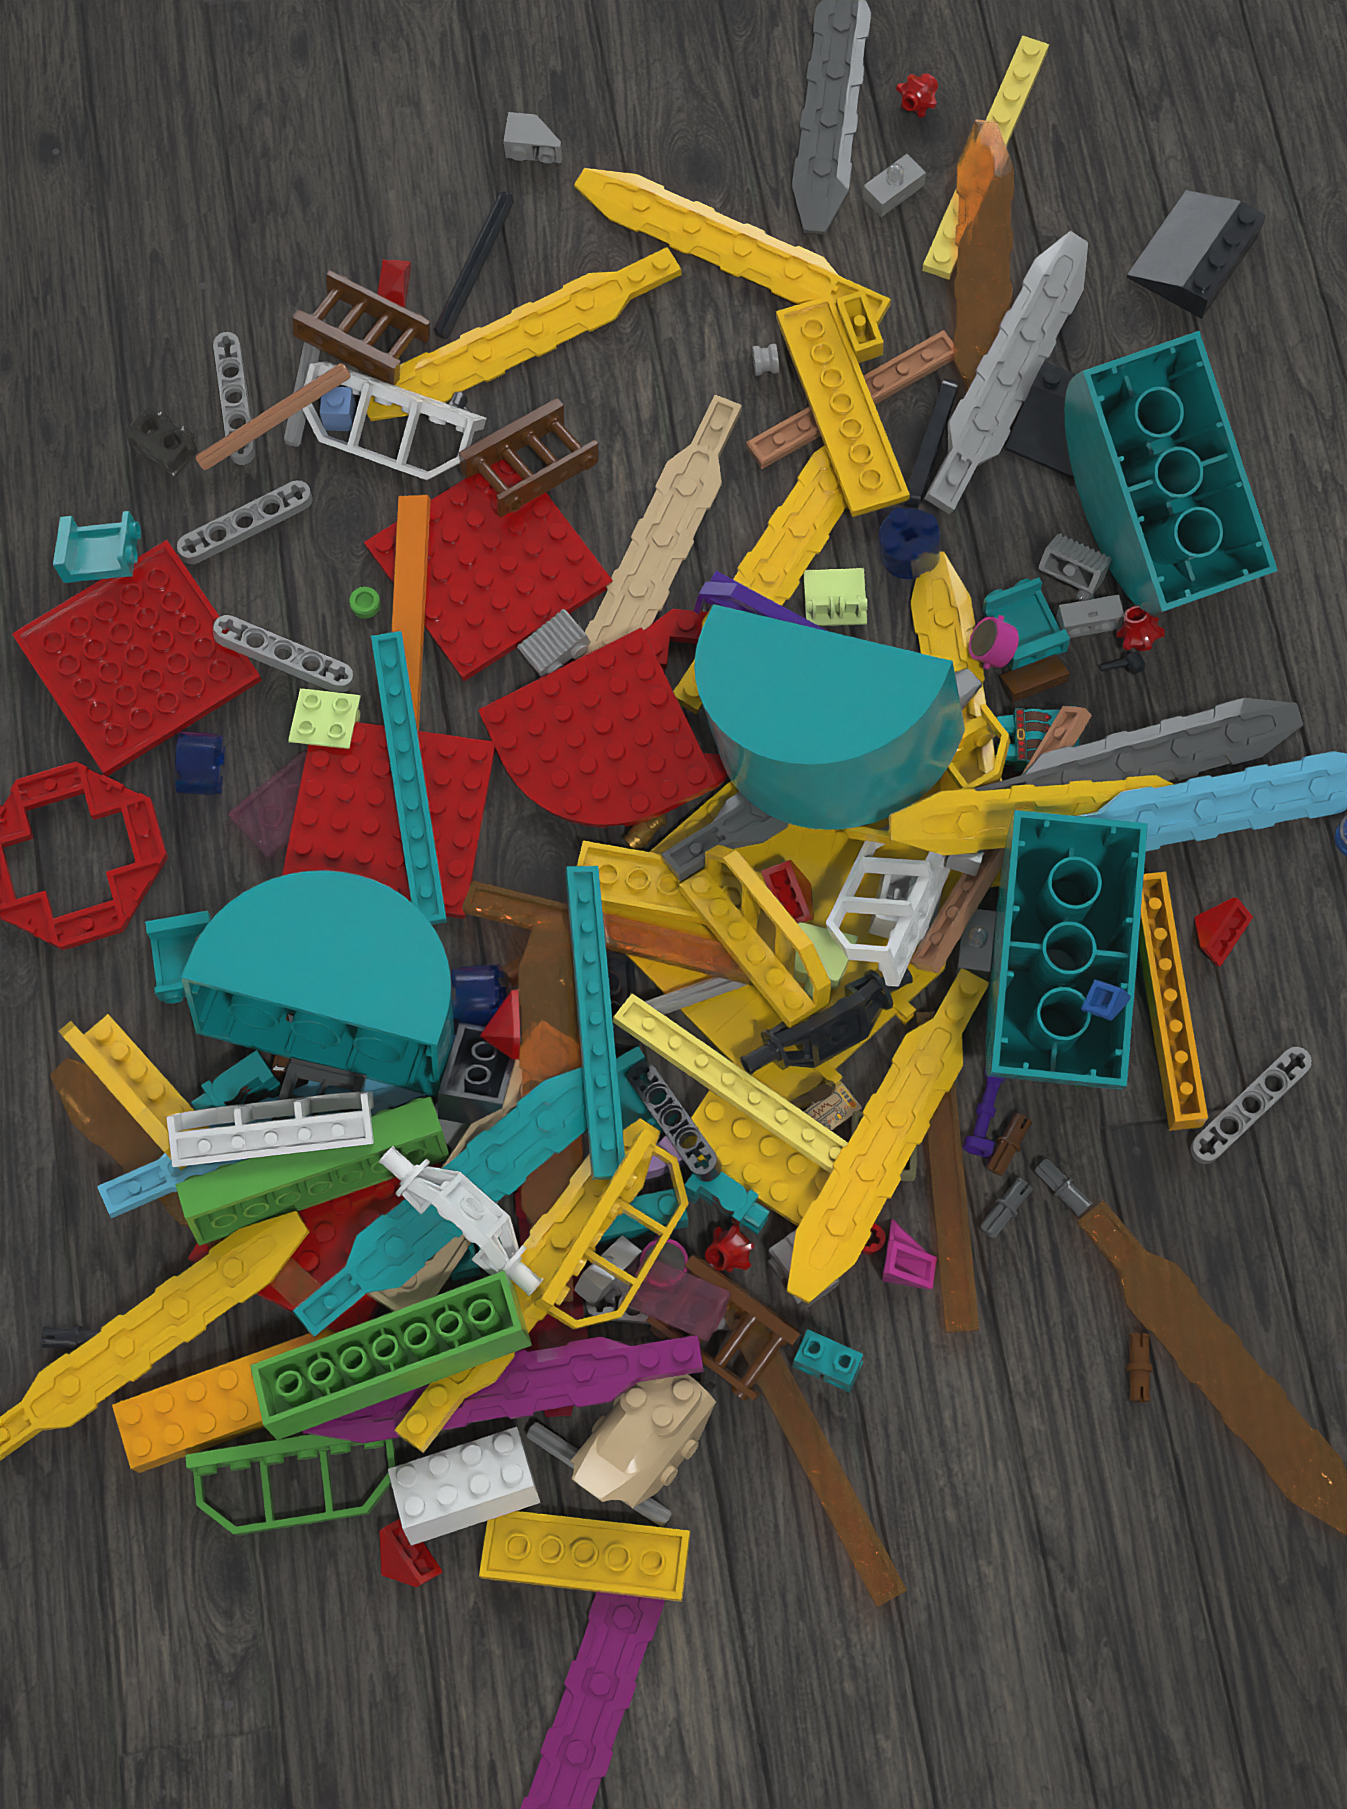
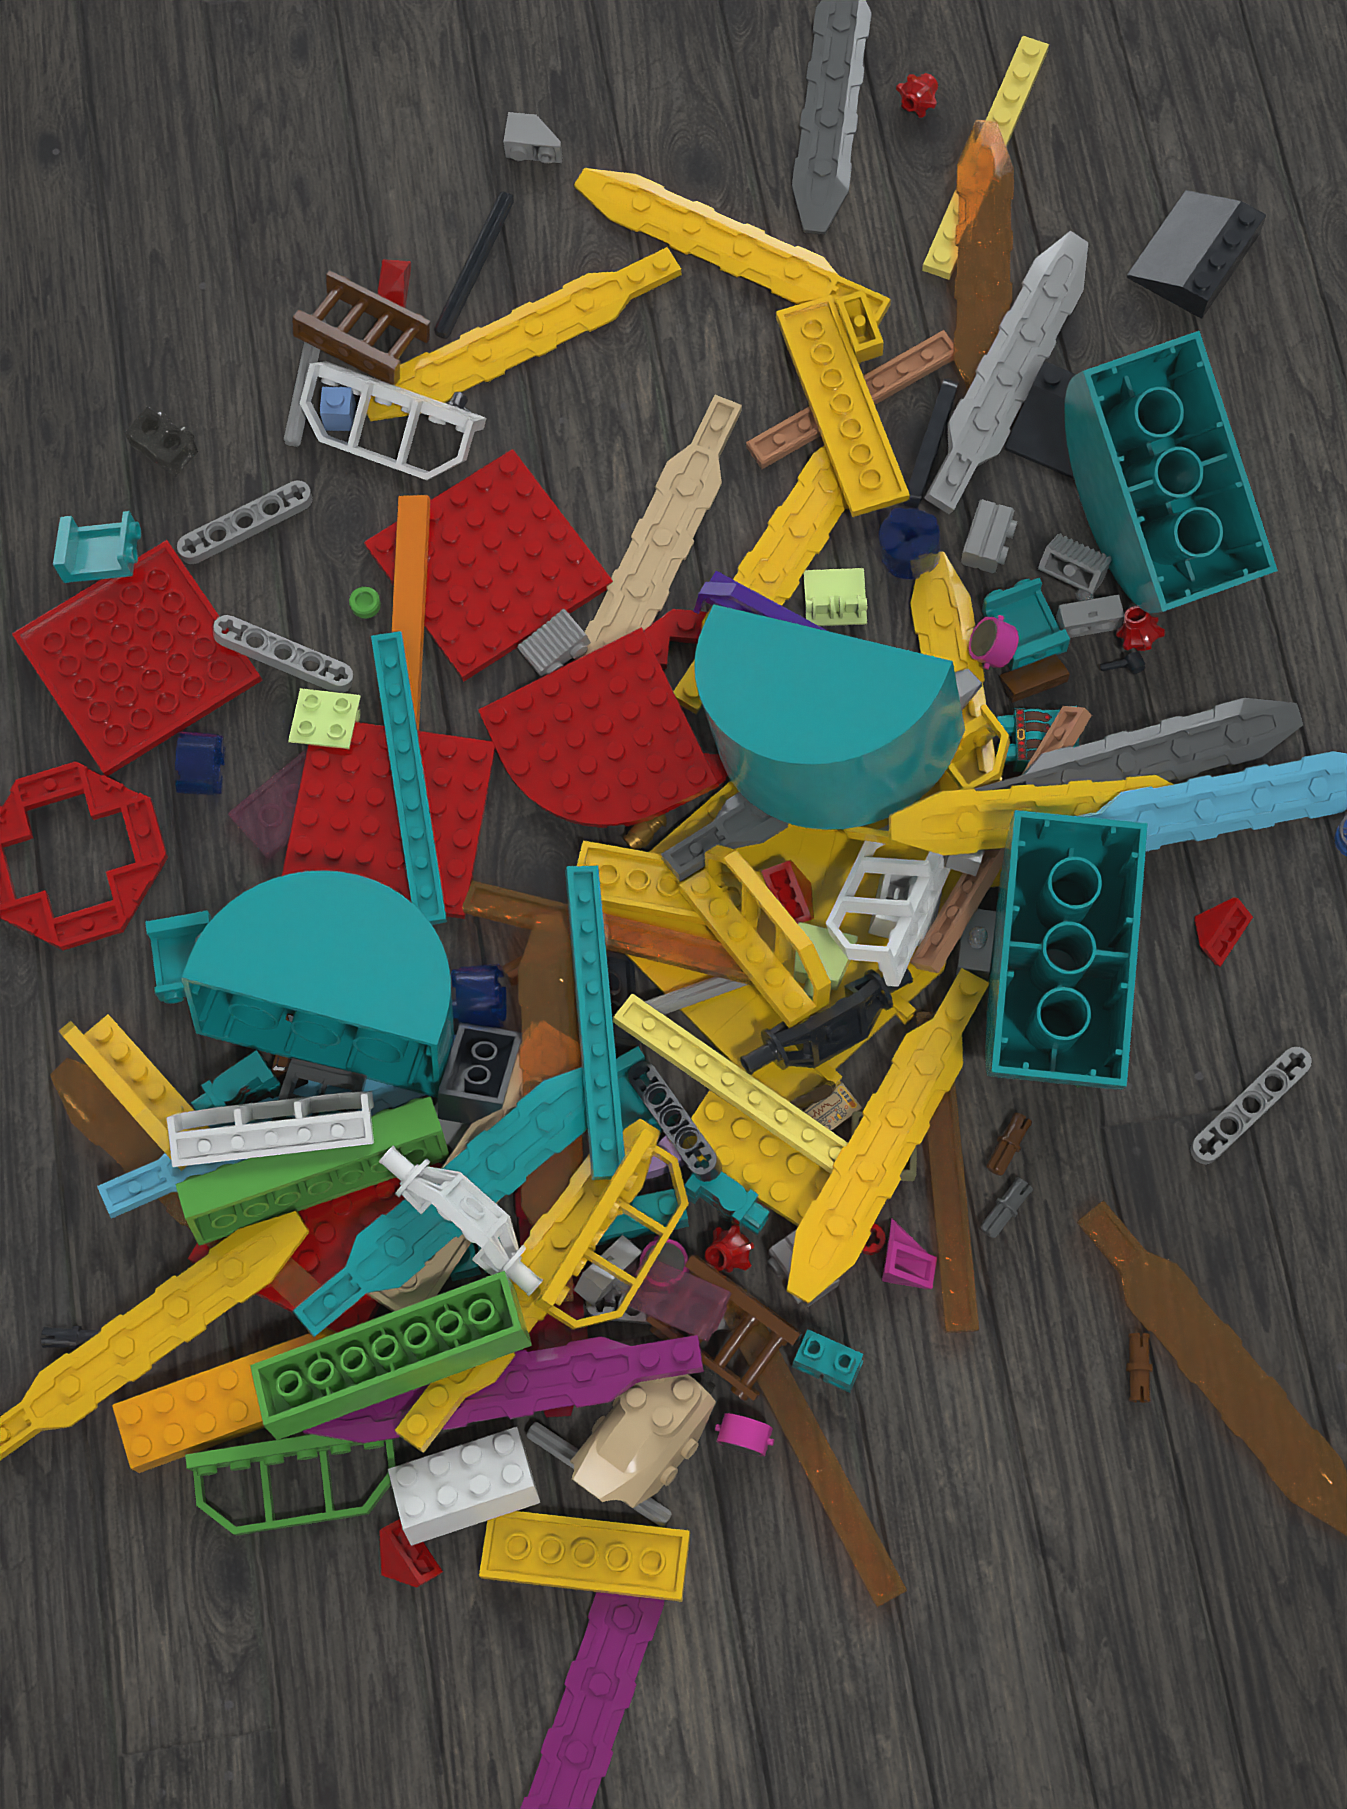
nougat axle [196,363,351,470] -> none
light grey beam [213,332,256,465] -> none
reddish brown fence [459,398,599,517] -> none
red slope [480,990,520,1060] -> none
light grey wheel [752,344,779,376] -> none
light grey piece [862,154,926,217] -> none
dark purple piece [962,1066,1007,1158] -> none
dark grey axle [1035,1159,1093,1217] -> none
blue slope [1081,980,1131,1021] -> none
light orange brick [1138,872,1208,1131] -> none
none -> dark pink piece [715,1413,774,1456]
none -> light grey brick [961,499,1018,573]

